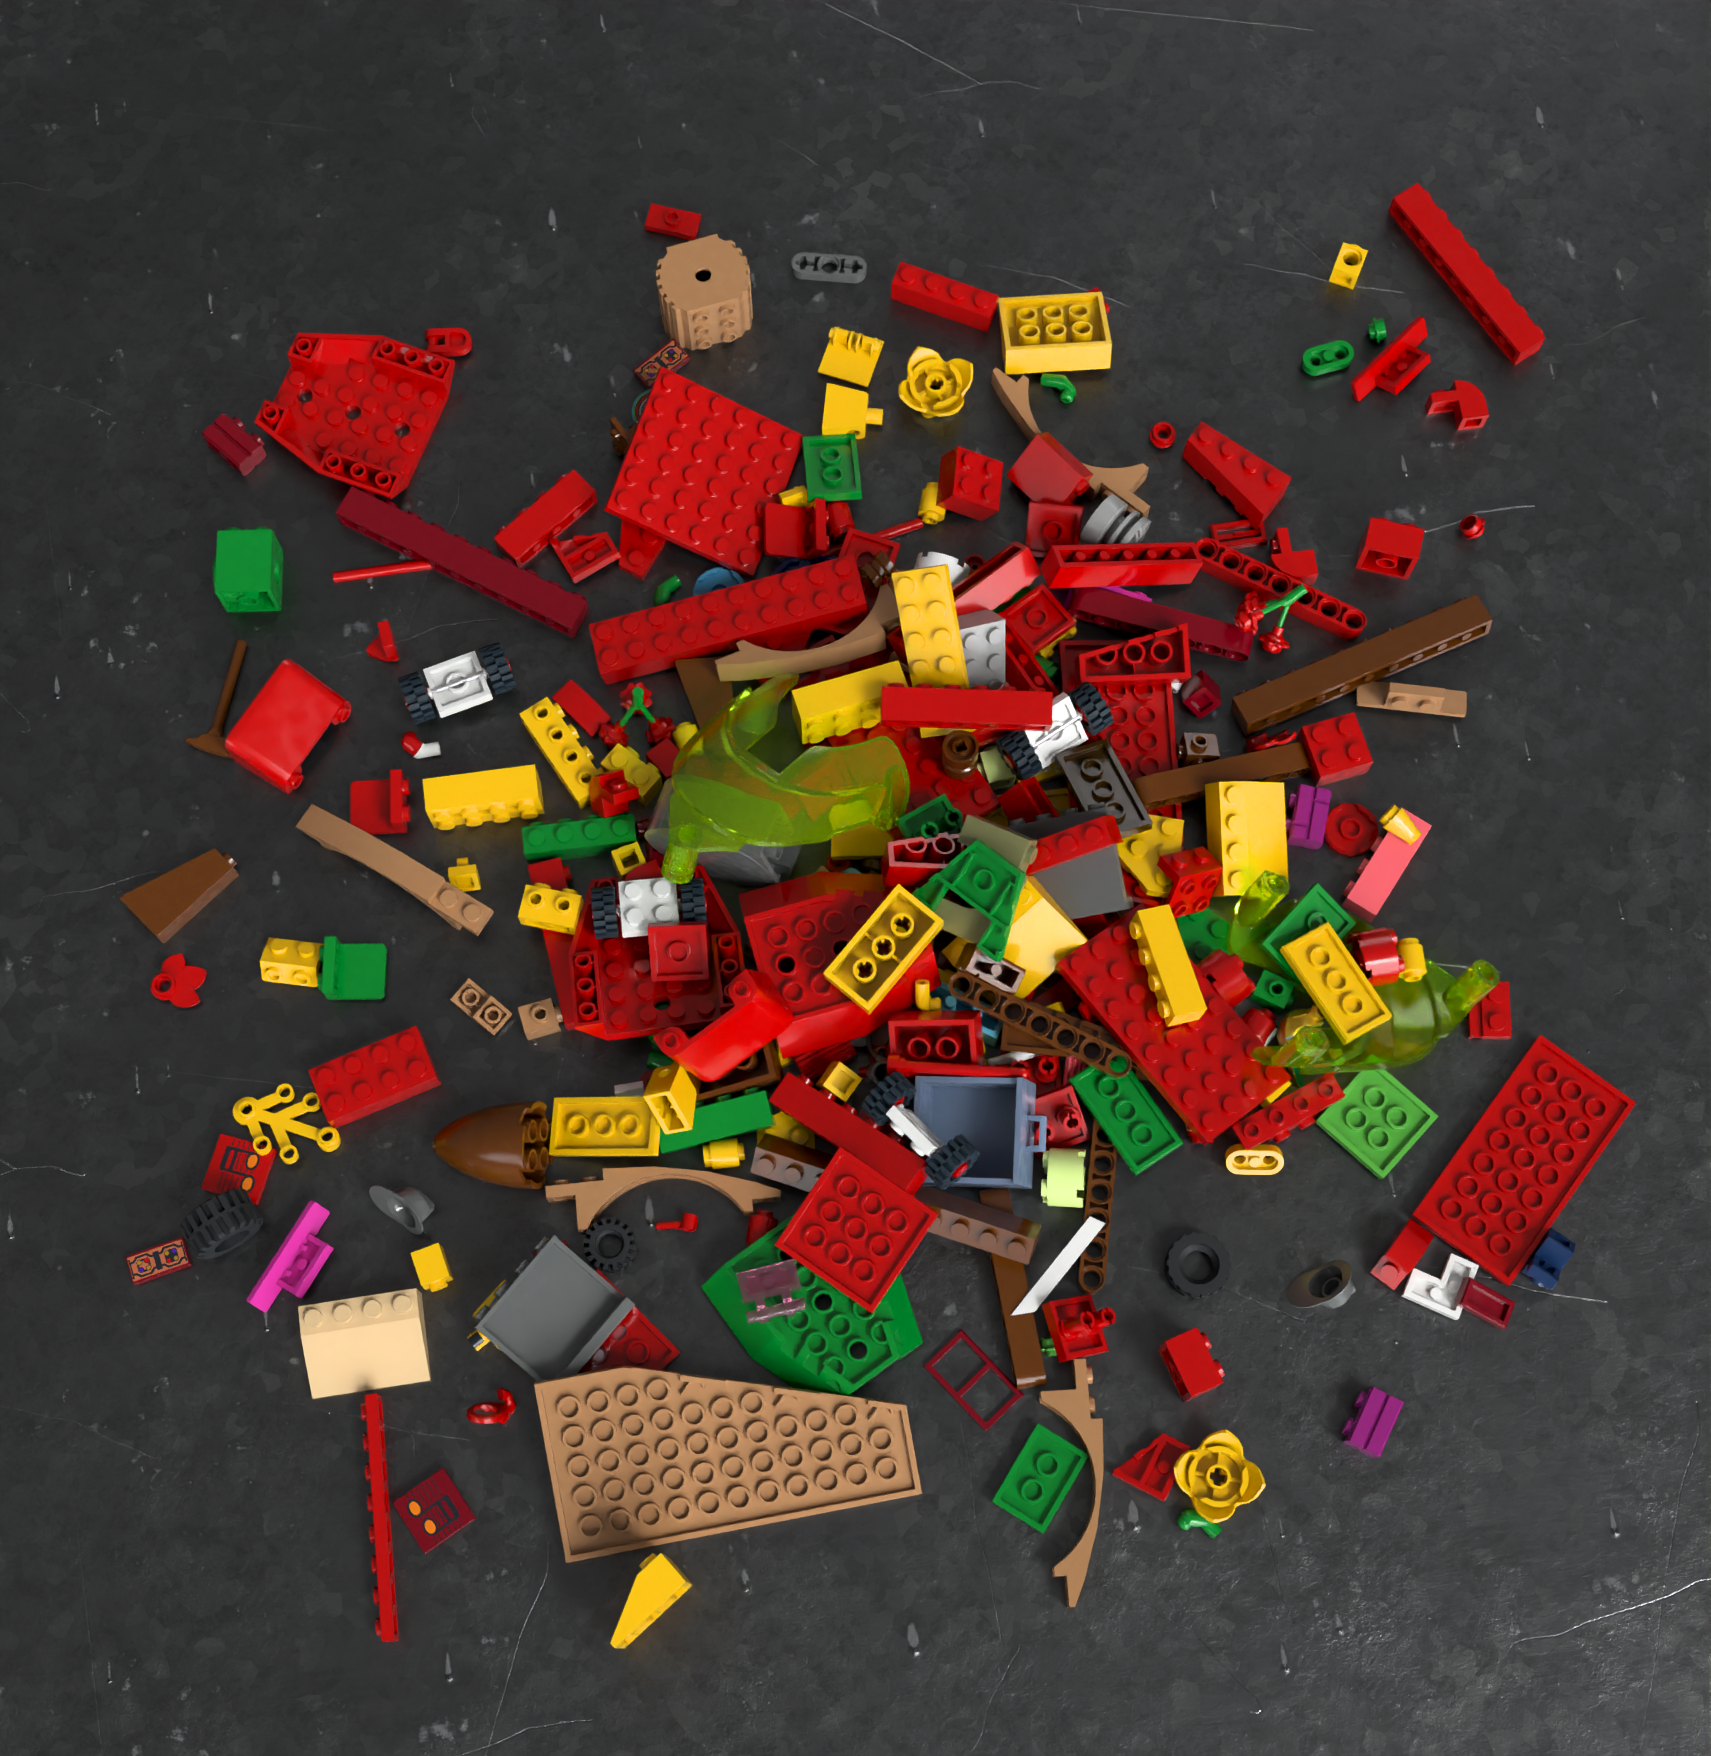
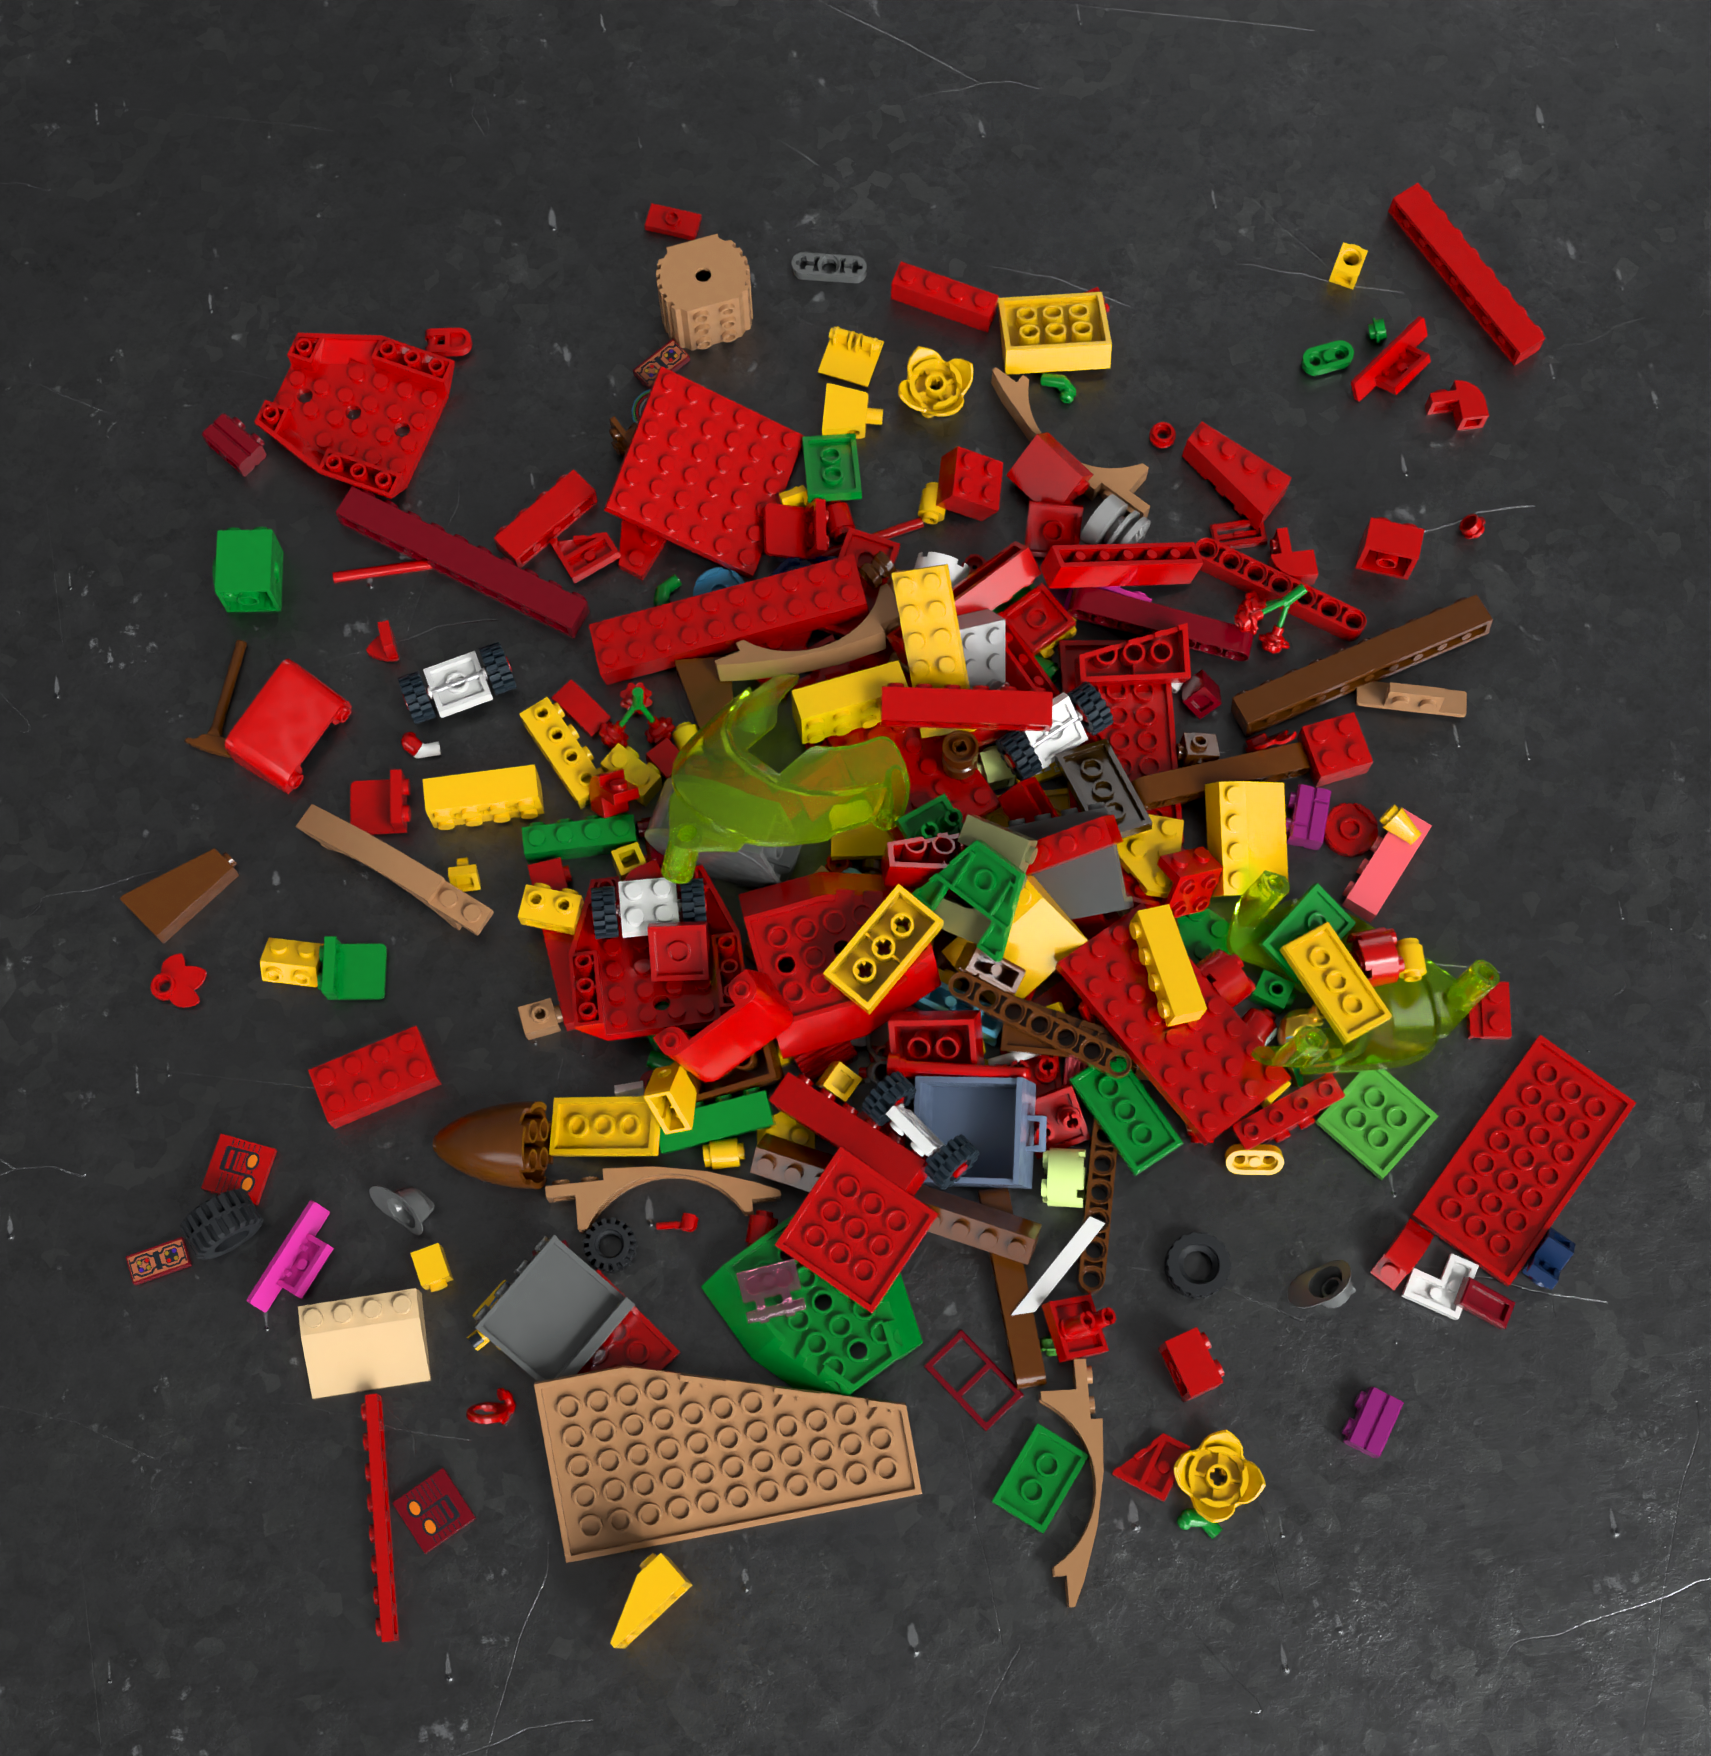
yellow plant [233,1084,341,1164] -> none
medium nougat slope [450,978,512,1036] -> none
yellow arm [915,979,941,1011] -> none

